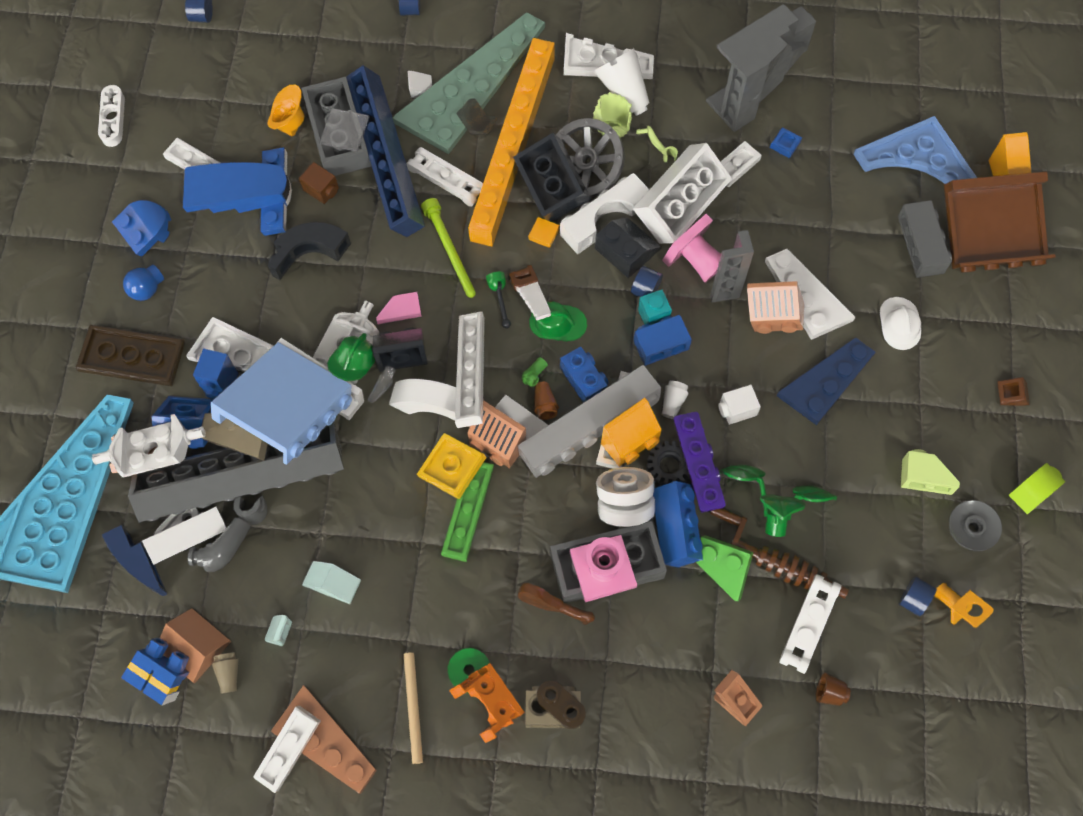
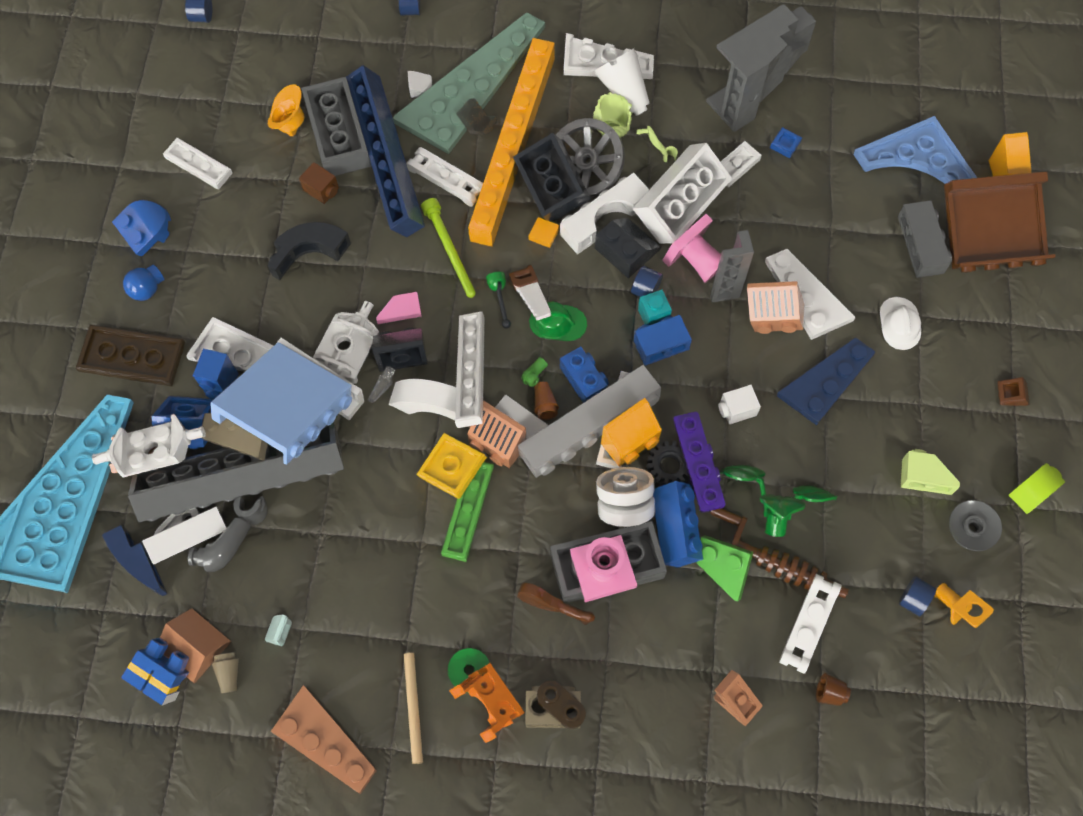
white beam [98,85,125,147] -> none
blue slope [183,147,292,236] -> none
white tile [253,706,321,793] -> none
light aqua slope [302,561,361,604] -> none
clear piece [320,108,369,152] -> none
green piece [327,333,375,381] -> none
white cone [661,381,689,419] -> none

